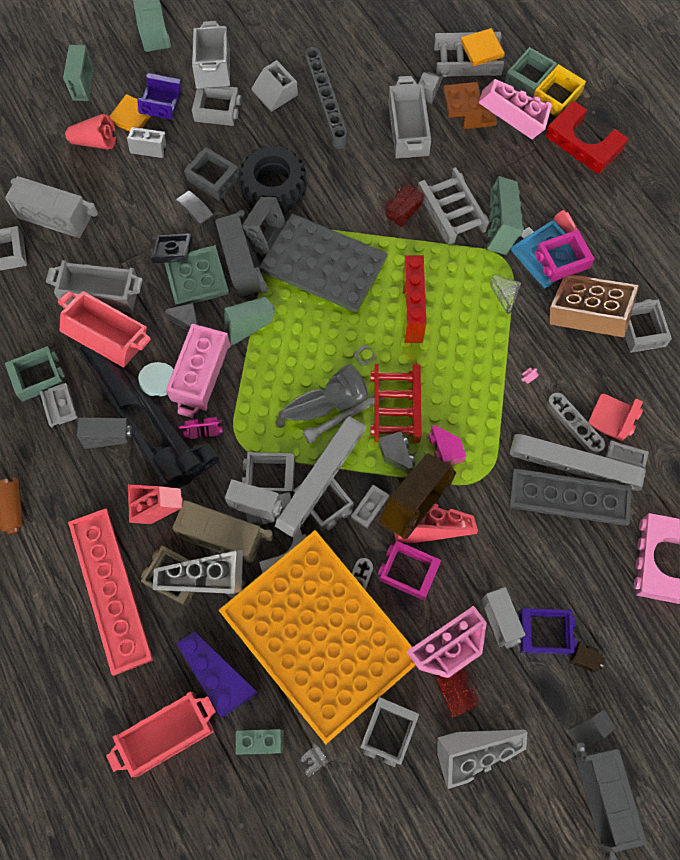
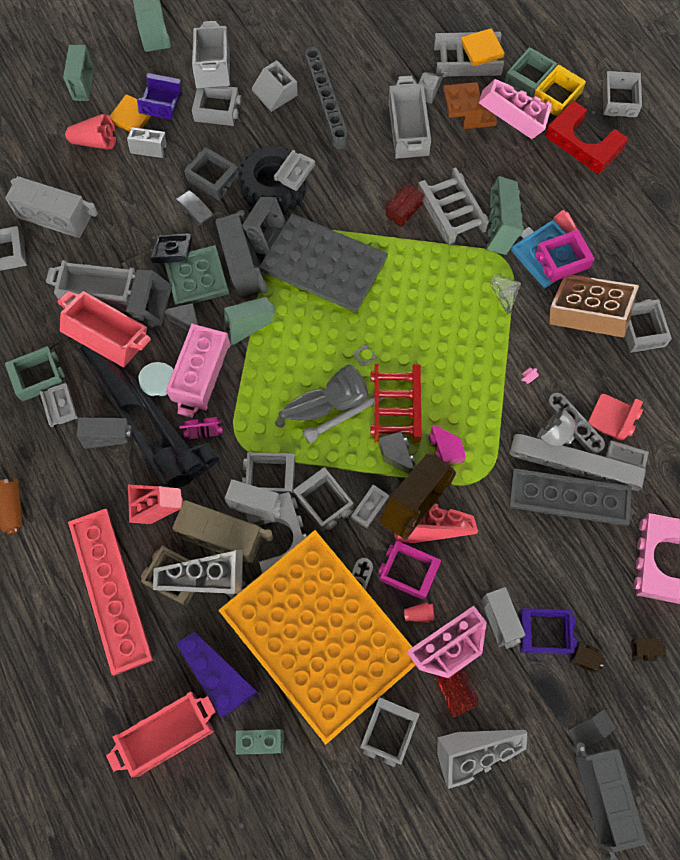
light grey beam [275,416,366,537] -> none
clear hinge [300,743,329,777] -> none
red arch [403,255,427,343] -> none
none -> dark grey window [126,270,172,328]
none -> light grey plate [274,150,315,191]
none -> coral cone [404,602,435,623]
none -> light grey cylinder [537,409,576,446]
none -> light grey window [603,71,642,117]
none -> dark brown brick [631,638,666,662]

